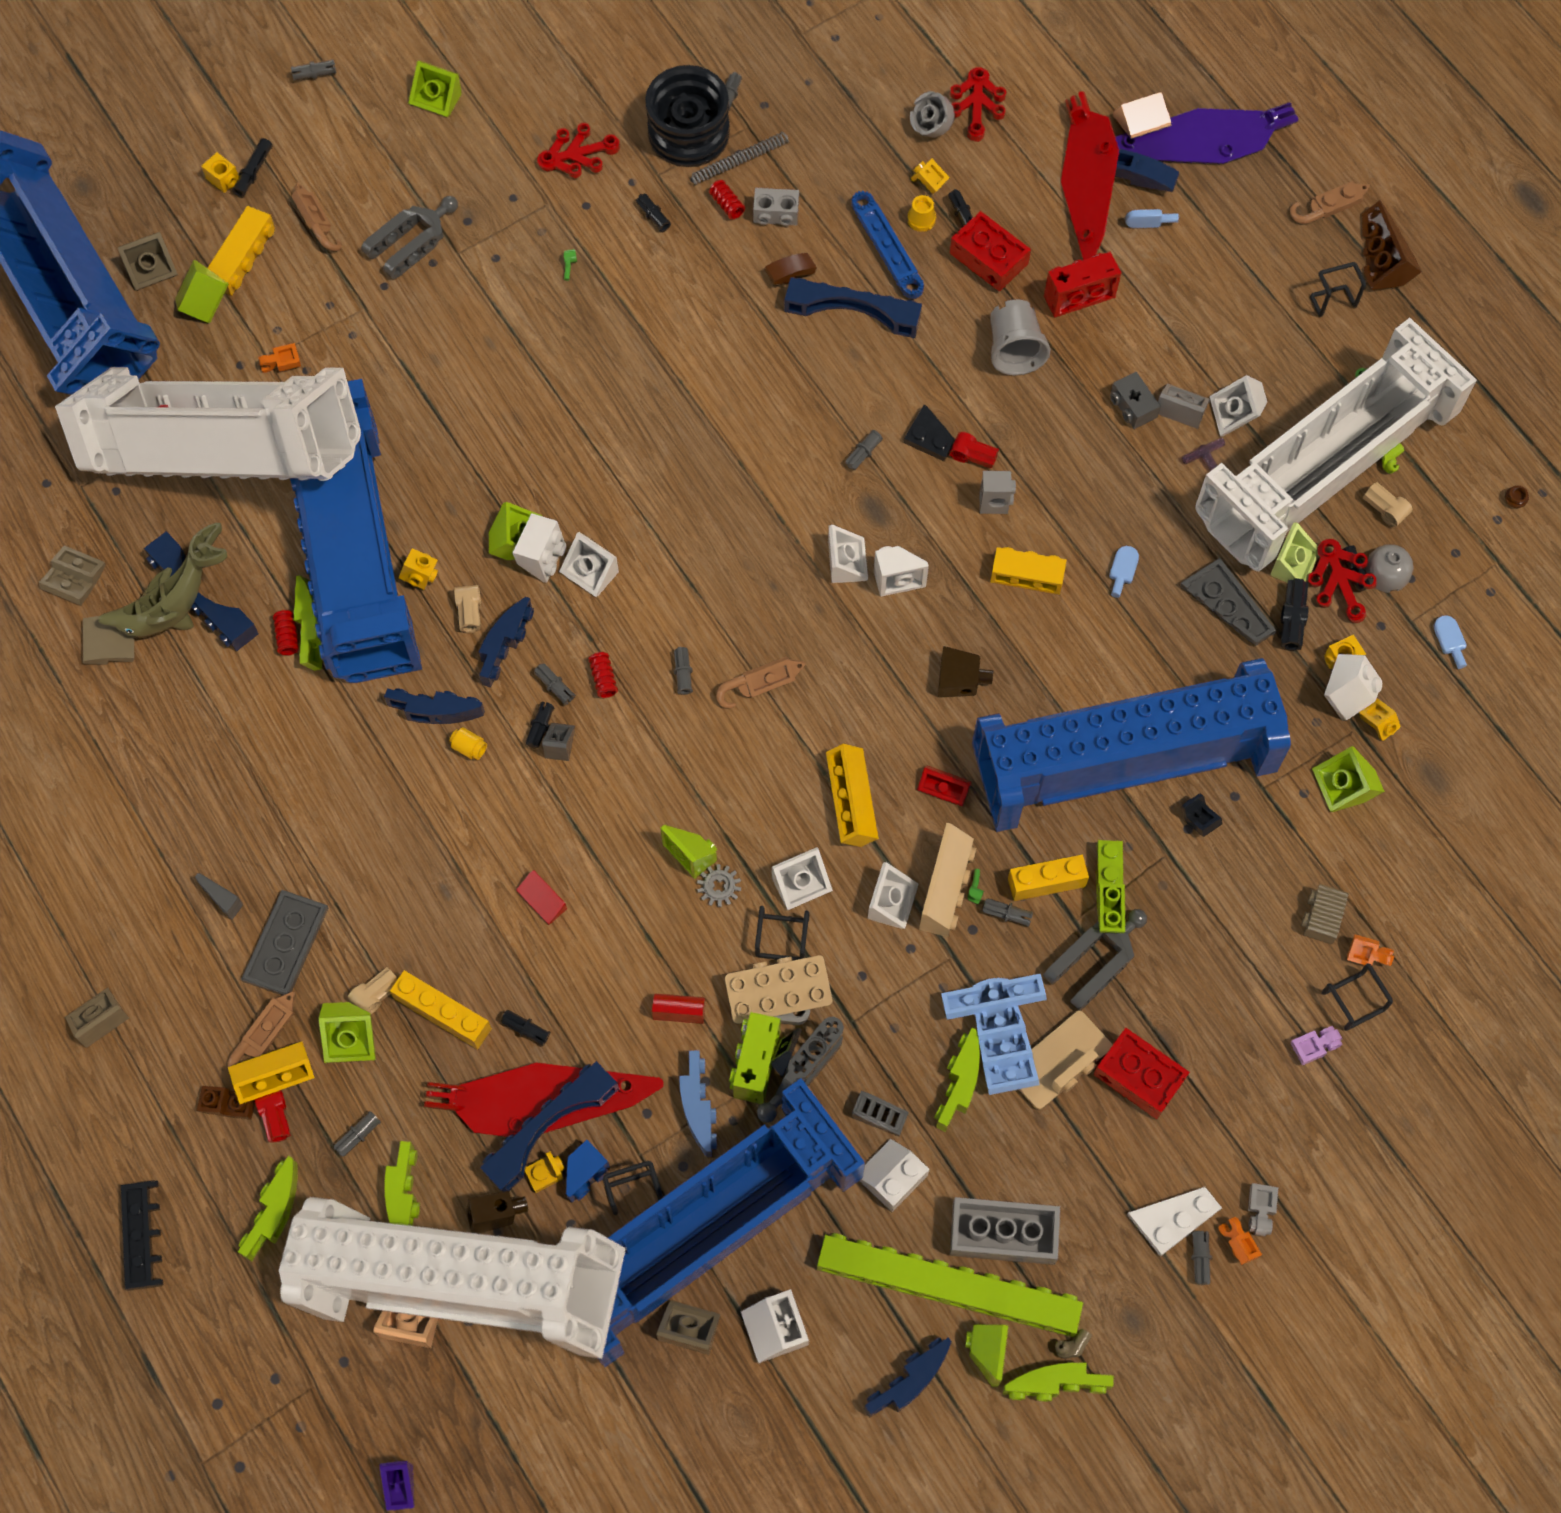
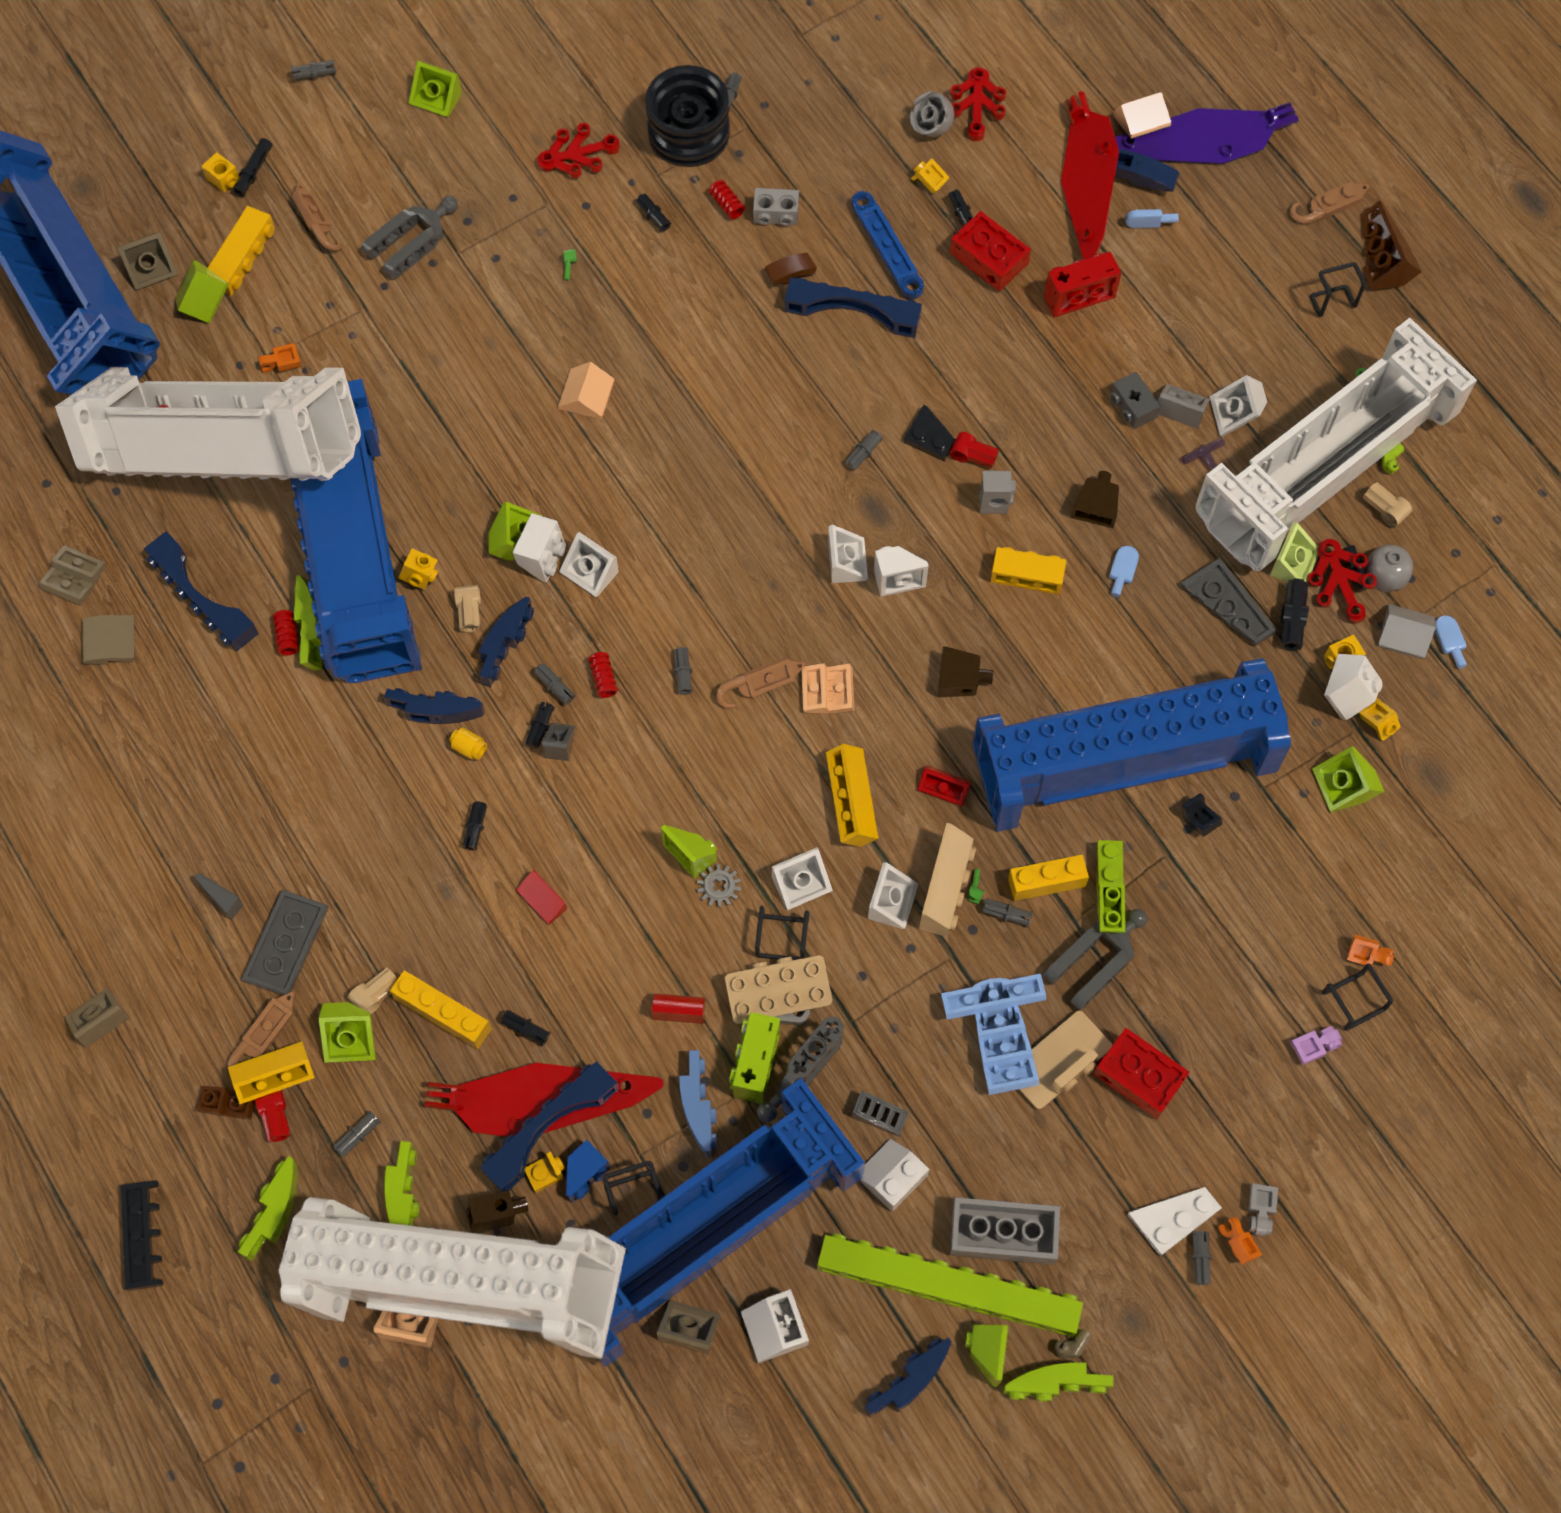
olive animal [98,523,227,638] -> none
dark purple slope [380,1461,414,1511] -> none
light grey piece [692,132,789,185] -> none
black slope [771,1028,802,1077] -> none
yellow piece [907,195,936,232] -> none
lime slope [934,1028,980,1132] -> none
light grey piece [990,299,1051,375] -> none
dark tan brick [1301,884,1349,944] -> none
reddish brown plate [1505,485,1529,508] -> none
none -> black axle [461,801,487,851]
none -> light nougat slope [558,362,615,419]
none -> light nougat slope [802,663,855,713]
none -> dark brown torso [1071,471,1119,529]
none -> light grey slope [1377,604,1436,660]

